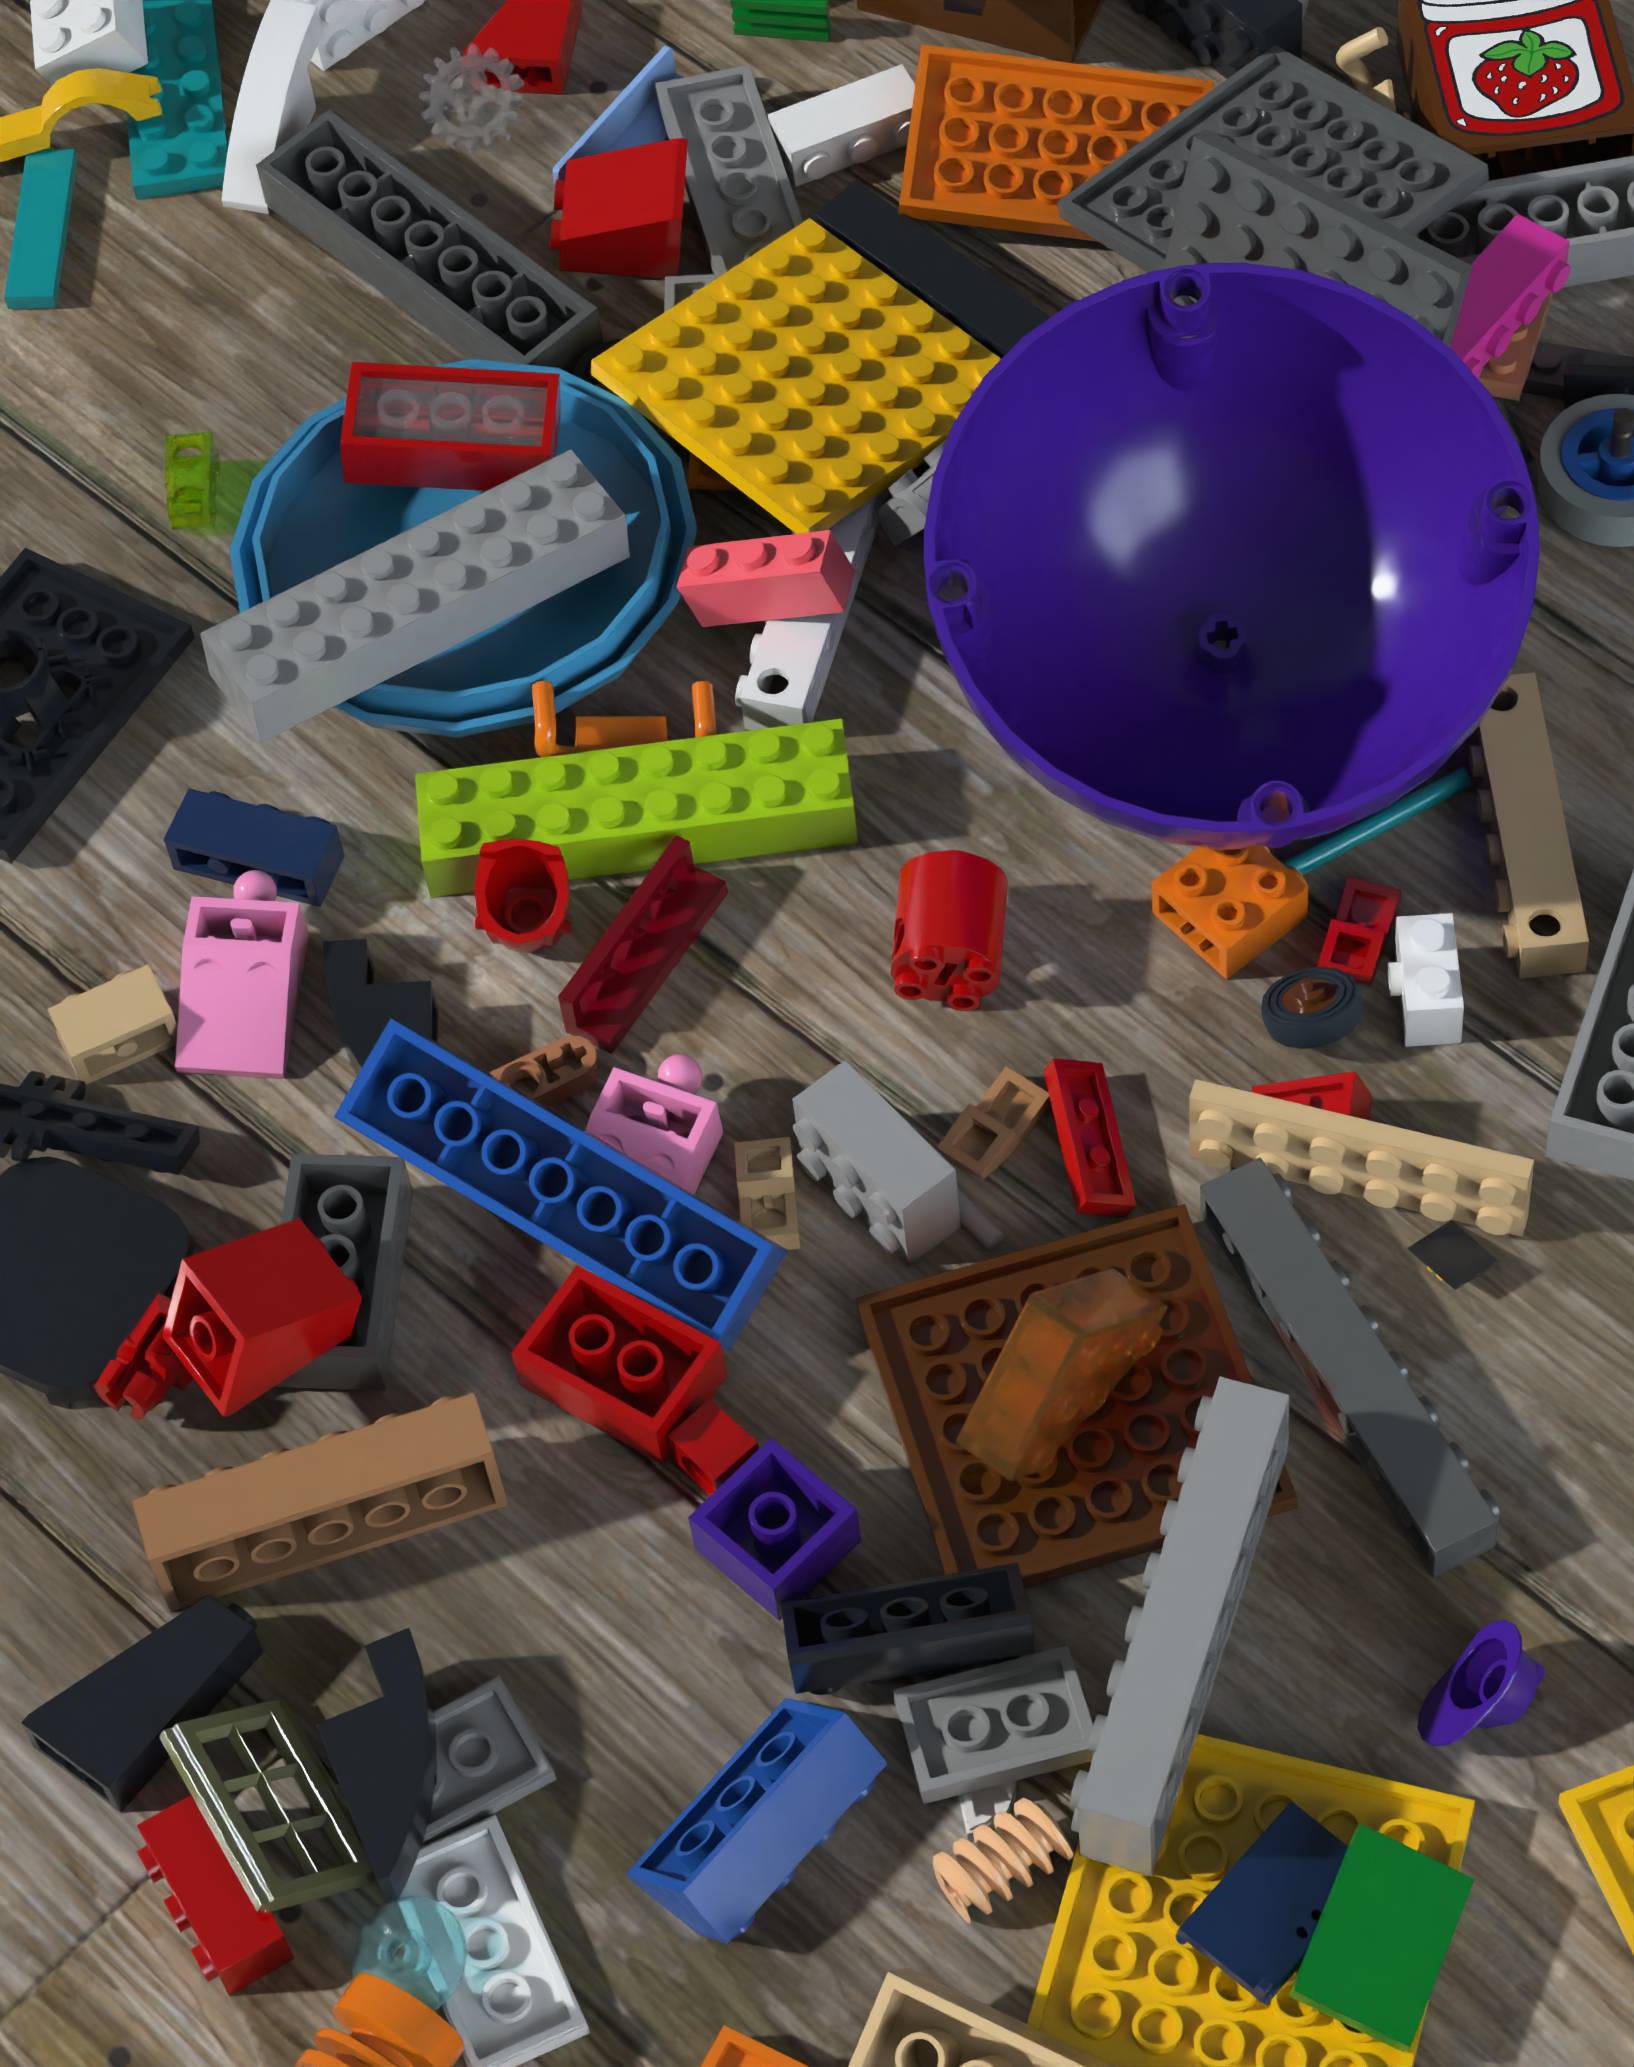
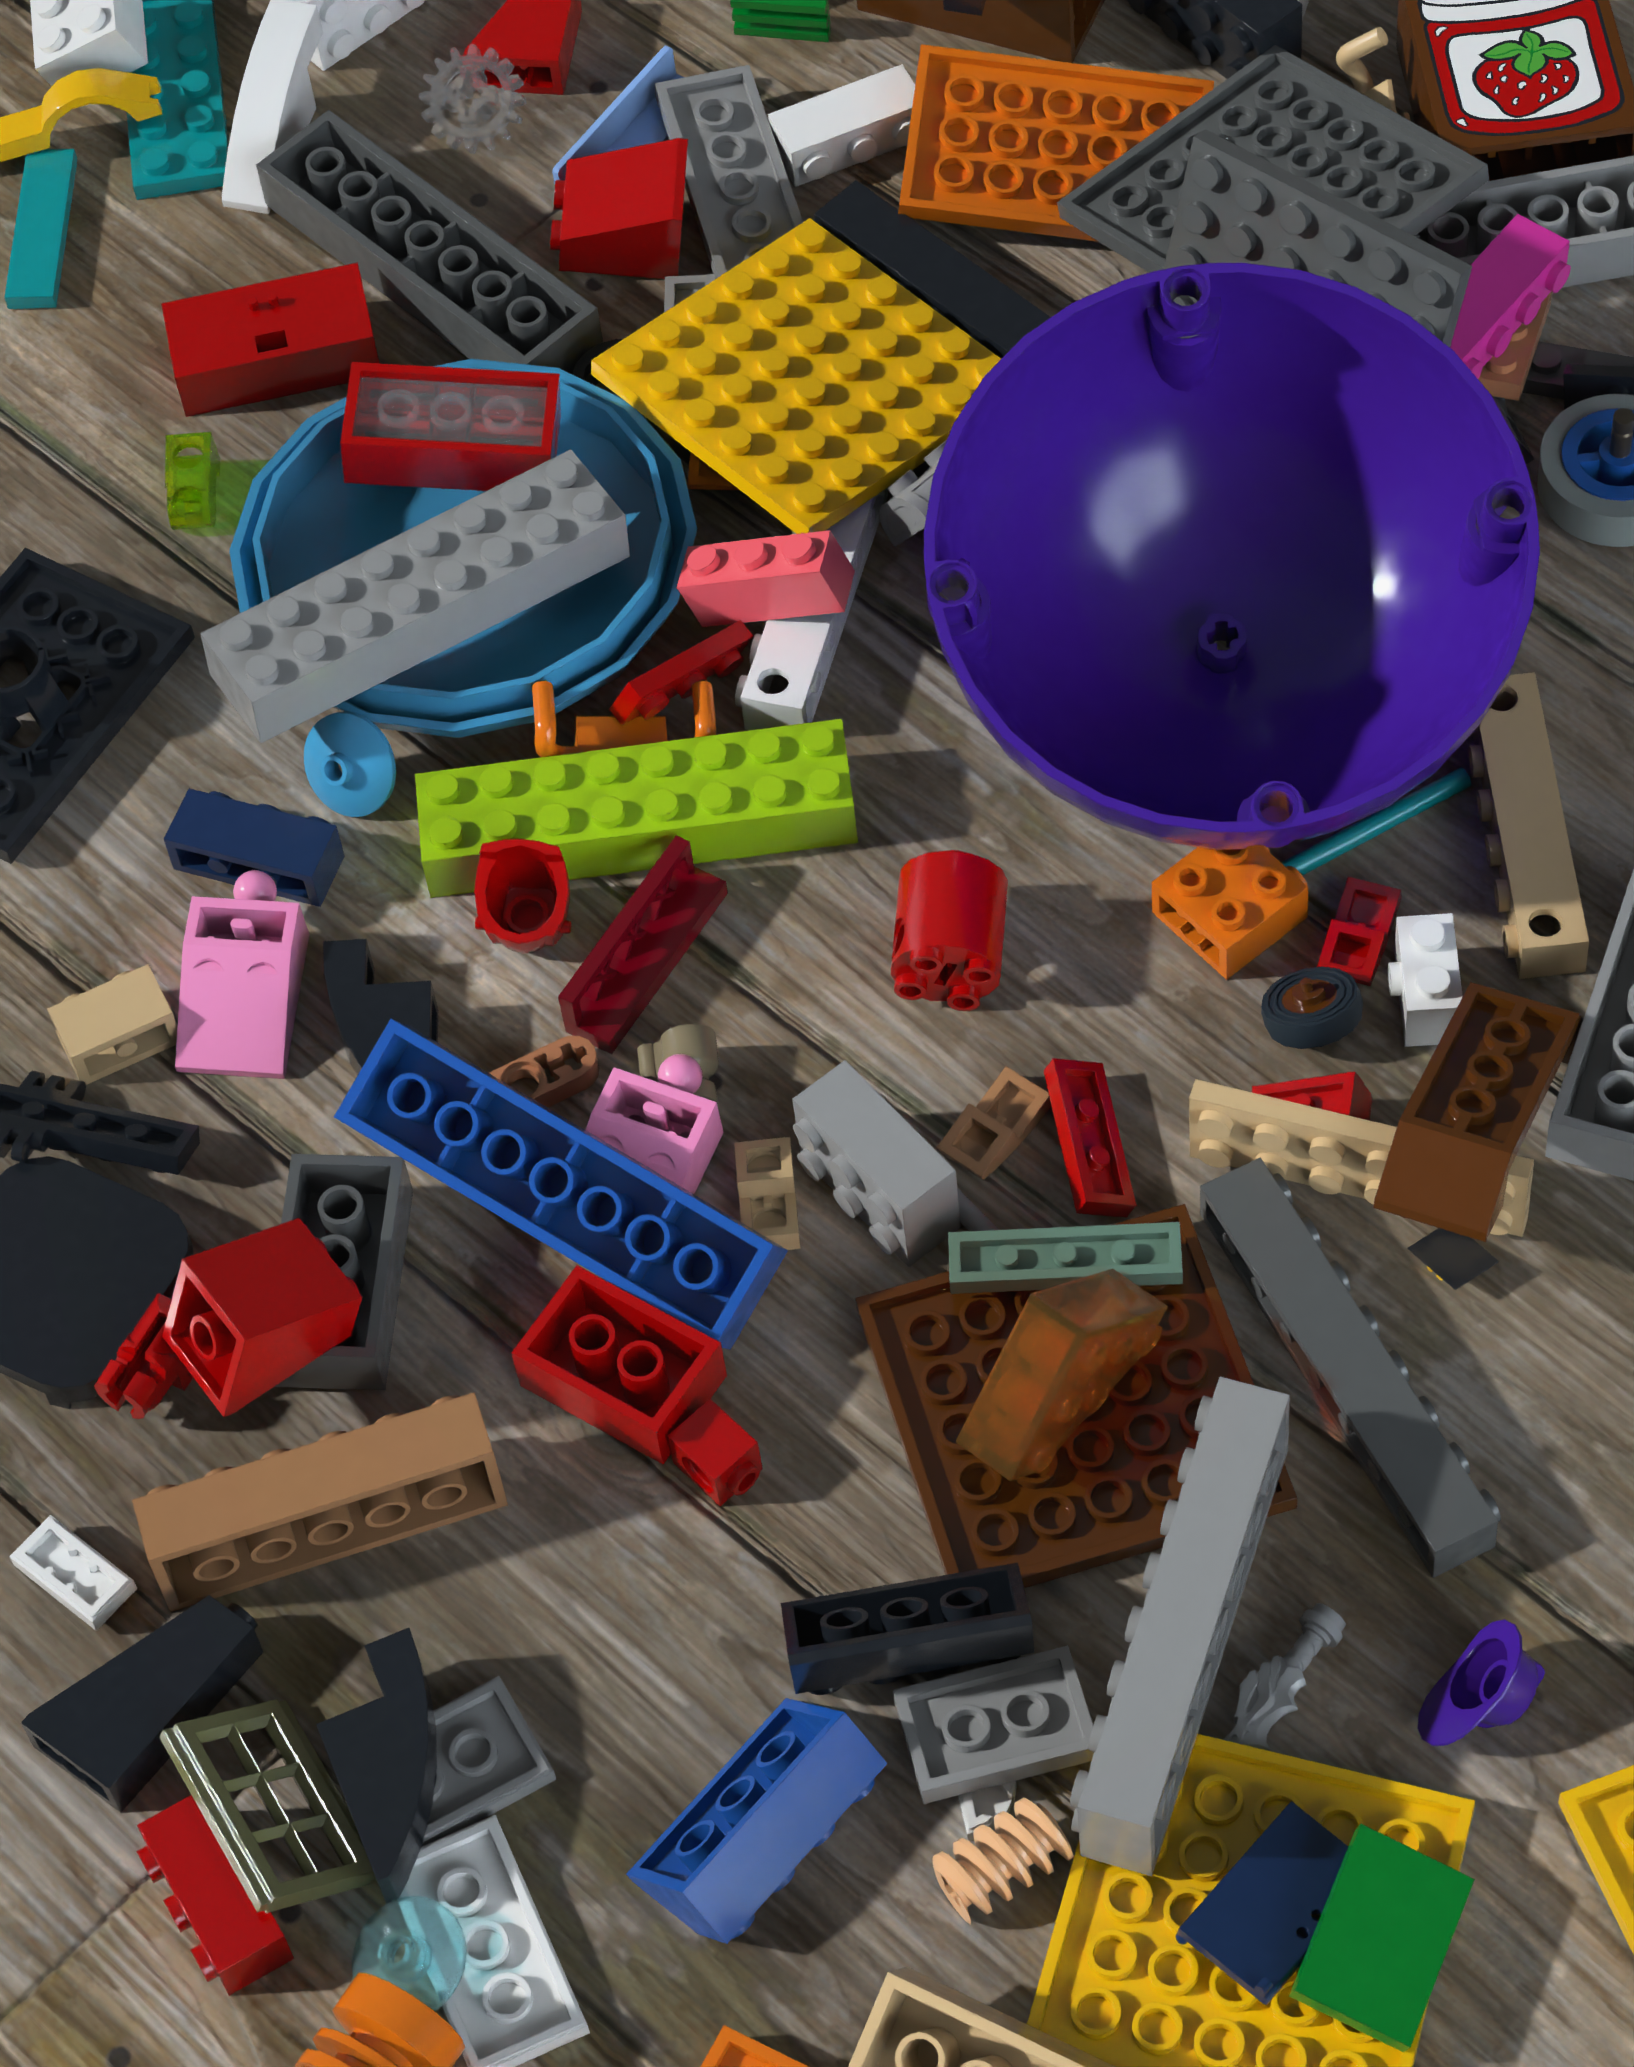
dark purple brick [688,1438,861,1621] -> none
none -> white plate [9,1515,137,1631]
none -> red brick [161,262,380,417]
none -> dark azure dish [304,711,396,817]
none -> red plate [609,620,753,725]
none -> dark tan piece [637,1024,719,1105]
none -> sand green plate [948,1222,1183,1294]
none -> light grey piece [1223,1603,1346,1751]
none -> reddish brown slope [1373,982,1584,1242]

